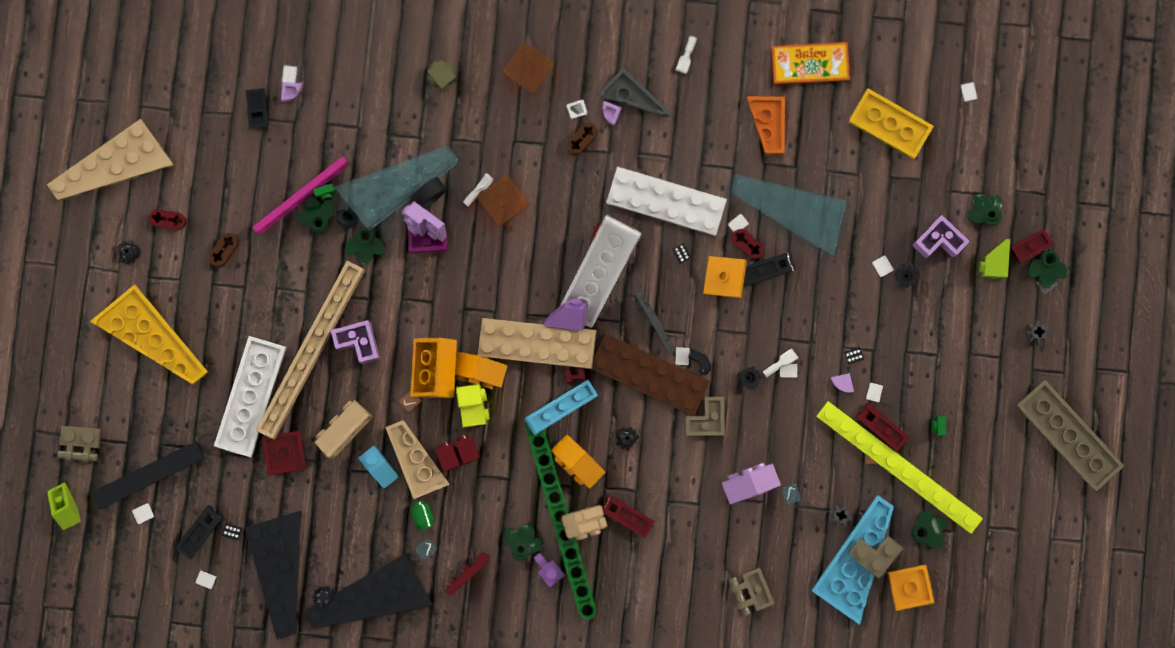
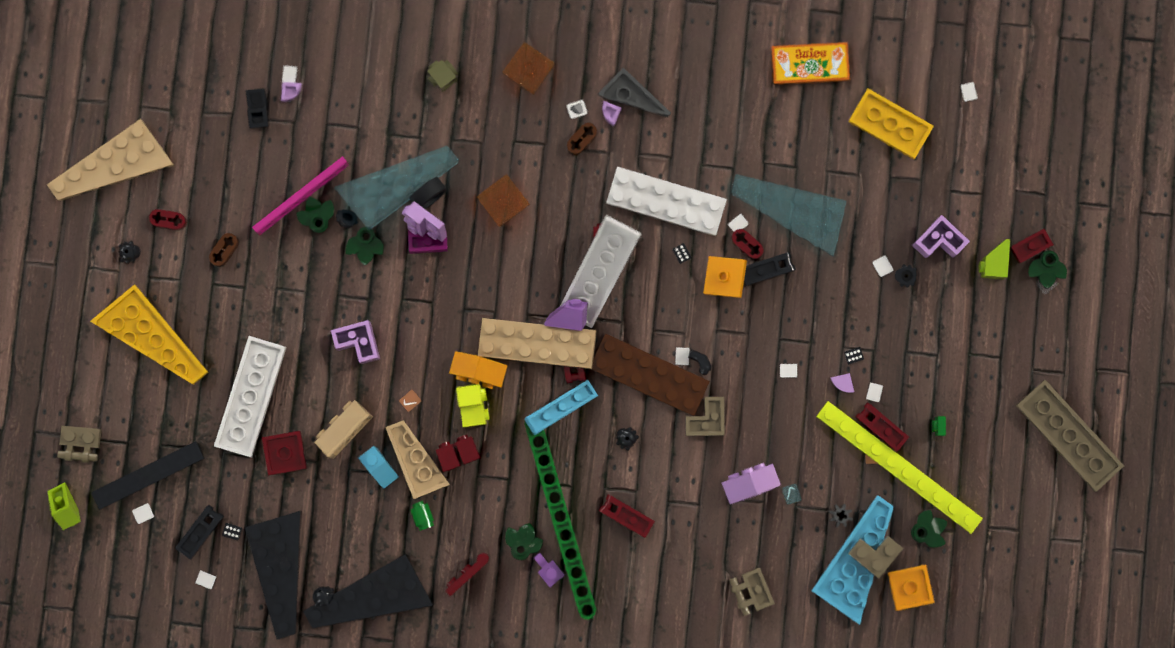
tan plate [256,261,365,440] -> none
green plate [313,184,336,201] -> none
light orange brick [410,338,457,398] -> none
clear light blue sticker [415,538,437,560] -> none
white piece [463,173,493,207] -> none
light orange brick [551,434,606,489] -> none
tan brick [562,505,607,541] -> none
dark grey wing [633,290,676,354] -> none
white piece [676,36,697,74] -> none
black animal [737,366,761,389] -> none
orange wing [746,96,785,154] -> none
white piece [762,349,799,378] -> none
dark green plate [965,193,1002,226] -> none
dark grey gear [1025,320,1051,345] -> none

